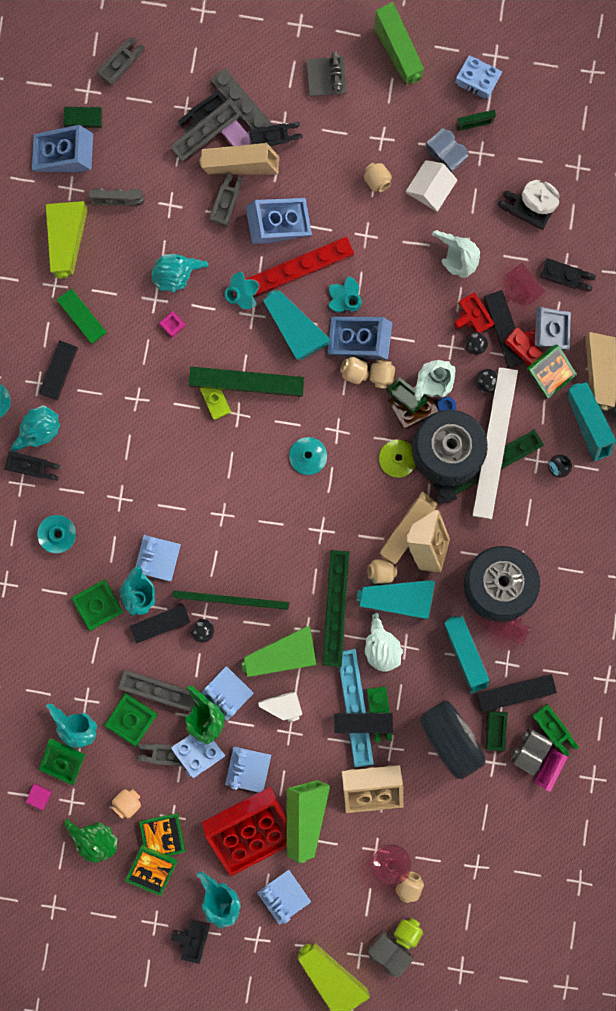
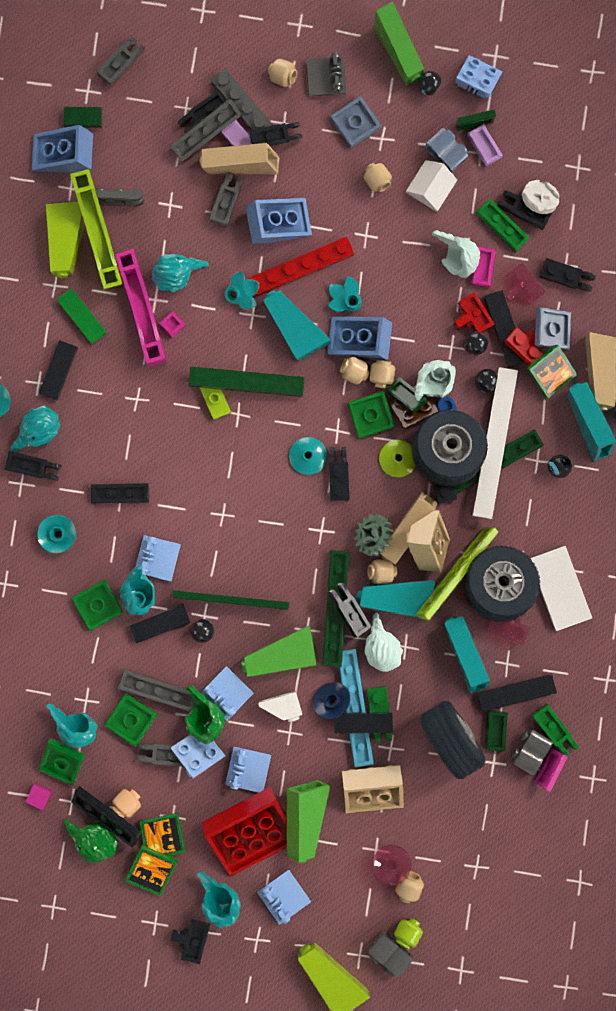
none -> lime arch [70,169,123,290]
none -> black tile [71,786,141,847]
none -> black tile [91,483,149,504]
none -> dark pink arch [115,249,167,368]
none -> tan head [268,59,297,87]
none -> dark blue dish [313,682,350,720]
none -> hinge [328,583,371,638]
none -> black hinge [329,447,350,501]
none -> sand blue tile [330,96,382,149]
none -> green tile [347,391,395,439]
none -> sand green gear [354,514,394,556]
none -> lime tile [416,527,498,620]
none -> black piece [418,71,442,96]
none -> lavender tile [467,124,503,167]
none -> dark pink tile [471,247,496,288]
none -> green tile [476,199,530,253]
none -> white tile [531,546,592,631]

